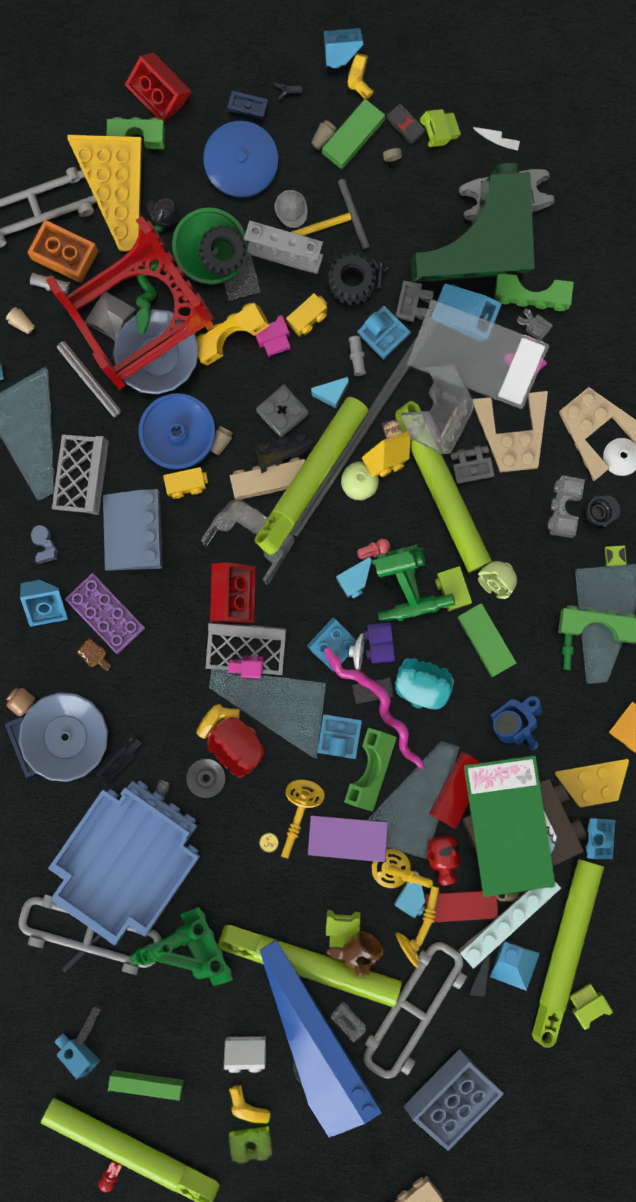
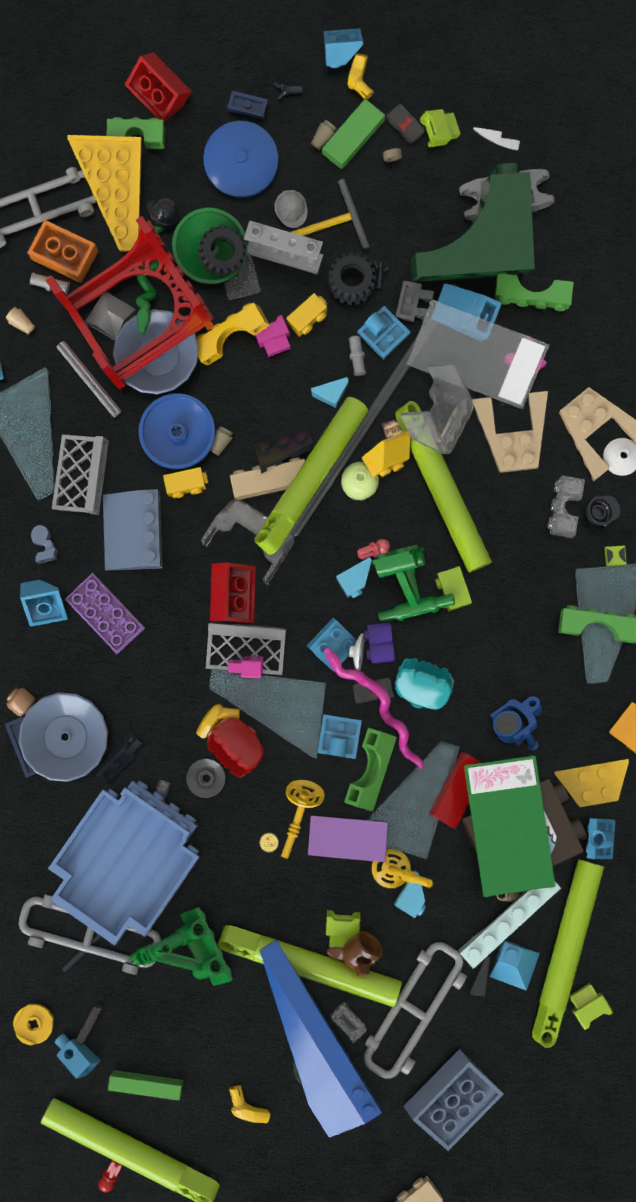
clear orange piece [76,638,111,671] -> none
white slope [224,1036,266,1073] -> none
clear neon green brick [229,1126,272,1163] -> none
dark grey brick [256,385,308,438] -> none
yellow dish [396,886,439,968] -> none
red piece [425,890,498,922] -> none
red piece [427,836,460,885] -> none
dark grey plate [450,445,494,485] -> none
bright green piece [457,603,516,677] -> none
yellowish green cylinder [478,561,517,599] -> none
clear plate [517,309,553,342] -> none
green bar [562,634,574,670] -> none
none -> yellow plate [13,1003,54,1045]

